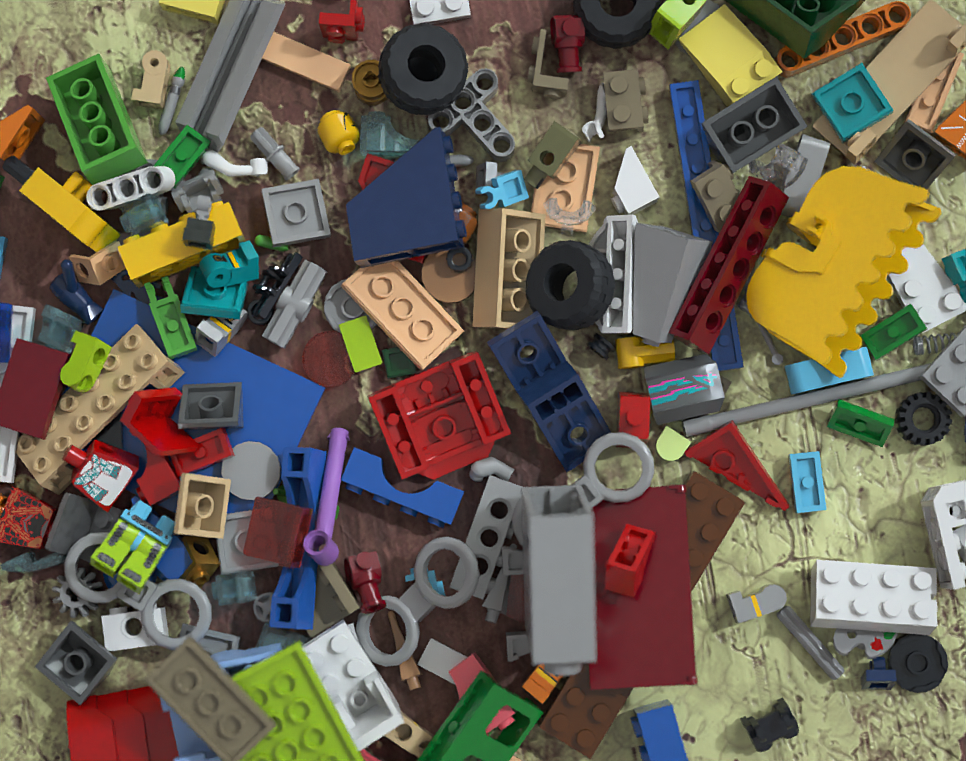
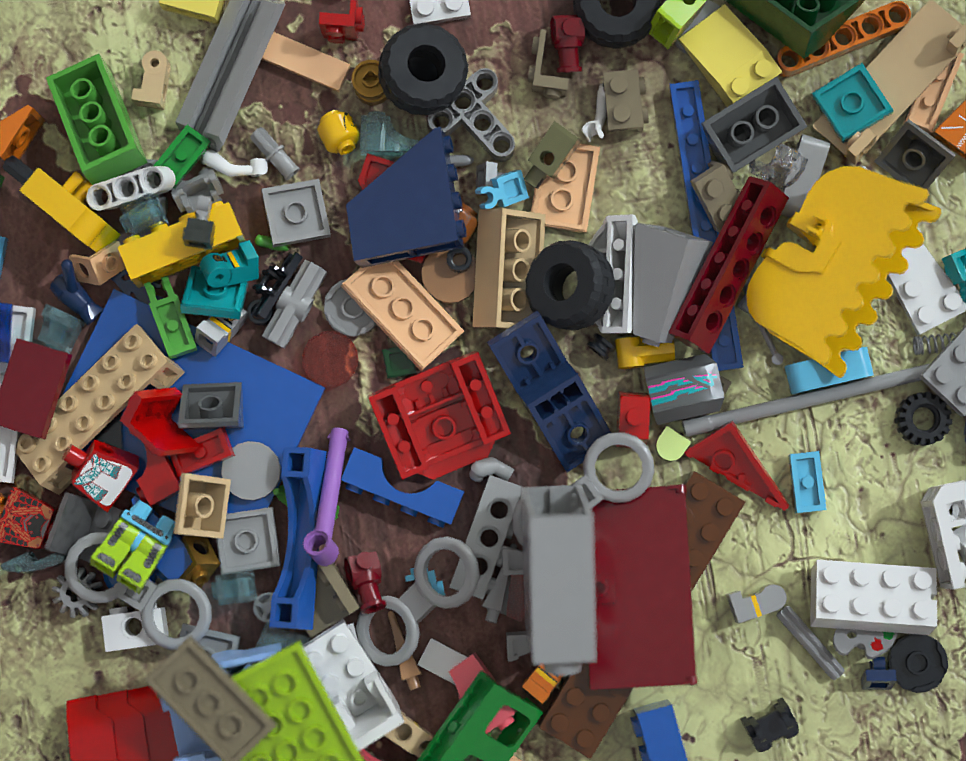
dark grey slope [35,621,117,705] -> none
lime leg [60,330,112,393] -> none
light grey piece [158,67,185,135] -> none
clear red bracket [243,497,313,568] -> none
lime sticker [339,315,382,372] -> none
clear piece [543,198,596,235] -> none
red arch [605,524,655,598] -> none
white slope [611,146,659,215] -> none
green plate [827,399,894,447] -> none
green plate [860,304,928,361] -> none

